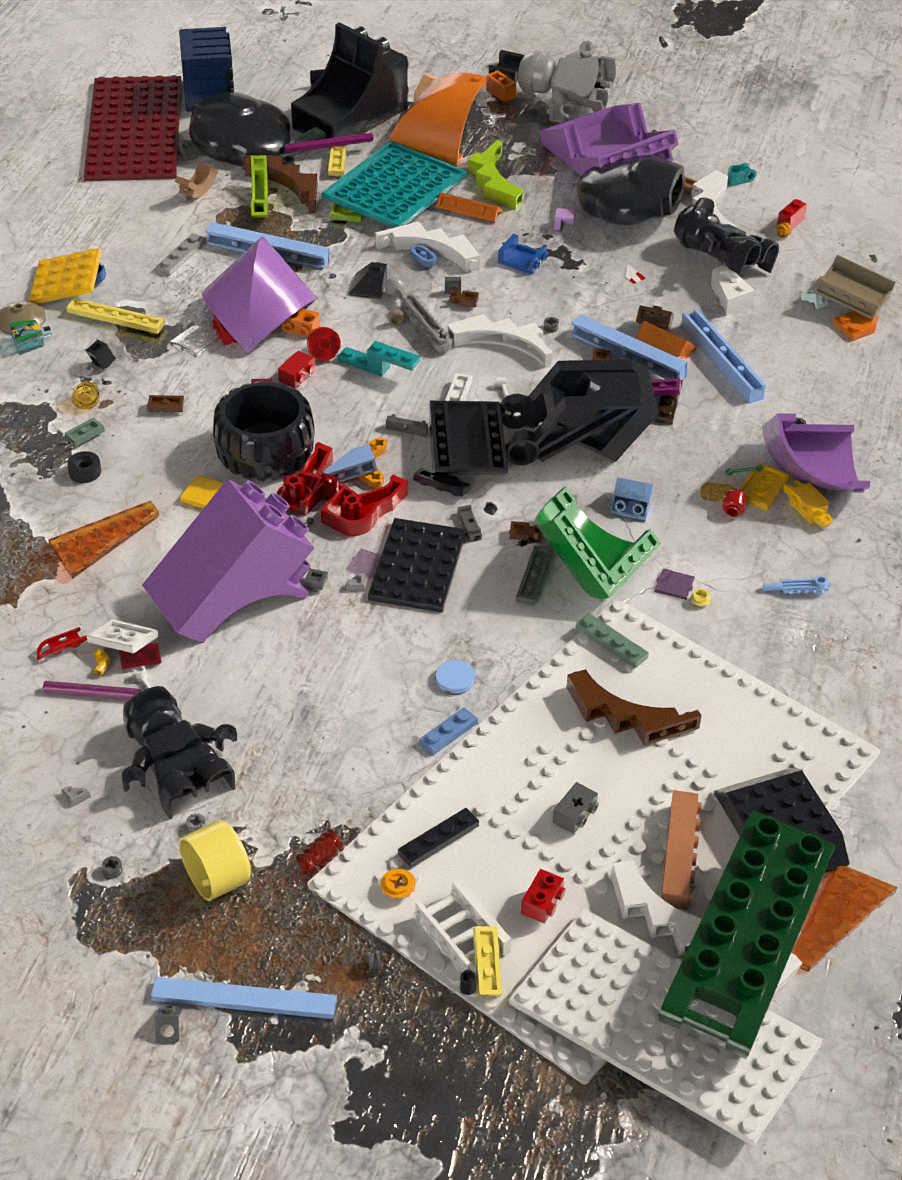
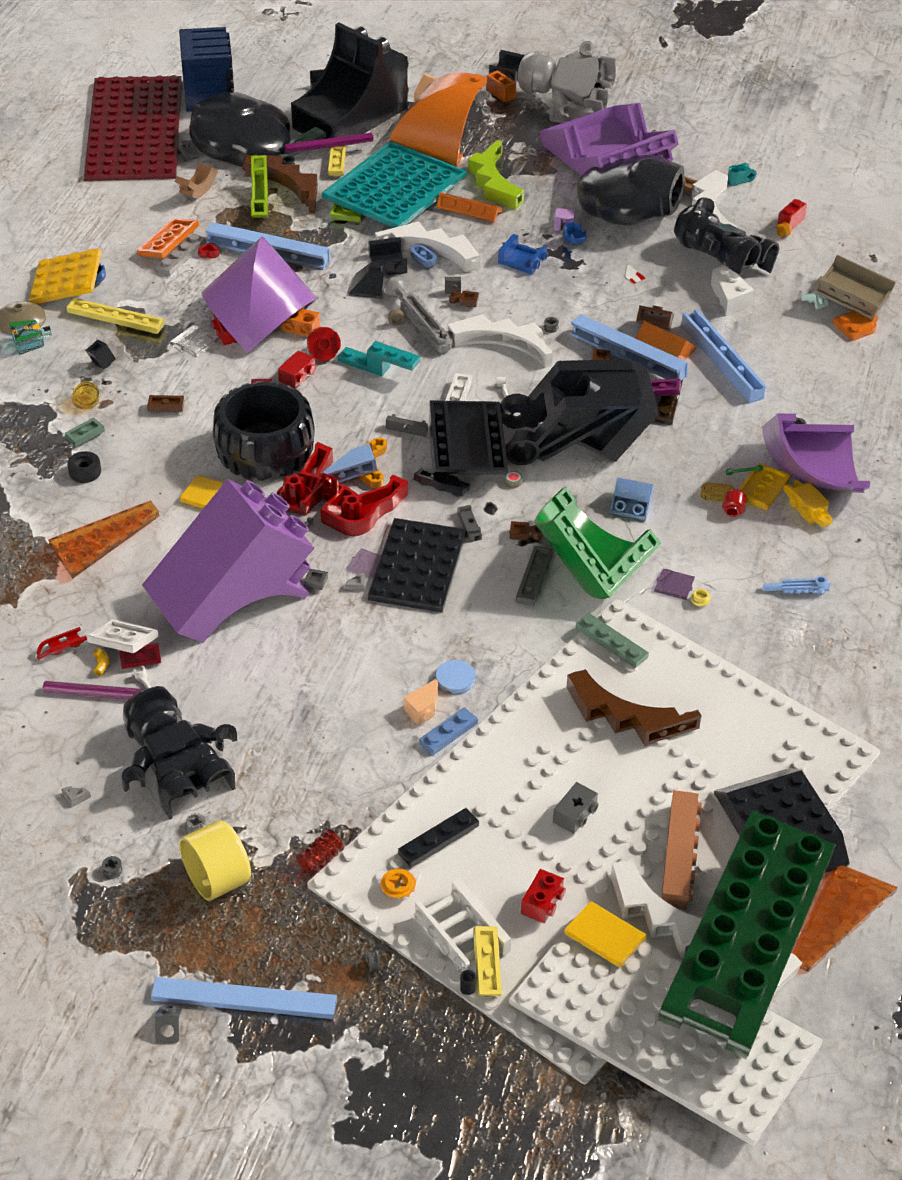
none -> orange plate [137,218,200,259]
none -> red tile [198,243,219,258]
none -> black panel [368,237,407,275]
none -> light nougat slope [404,679,438,725]
none -> tile [504,471,523,488]
none -> blue hair [563,222,587,245]
none -> yellow tile [564,901,647,968]

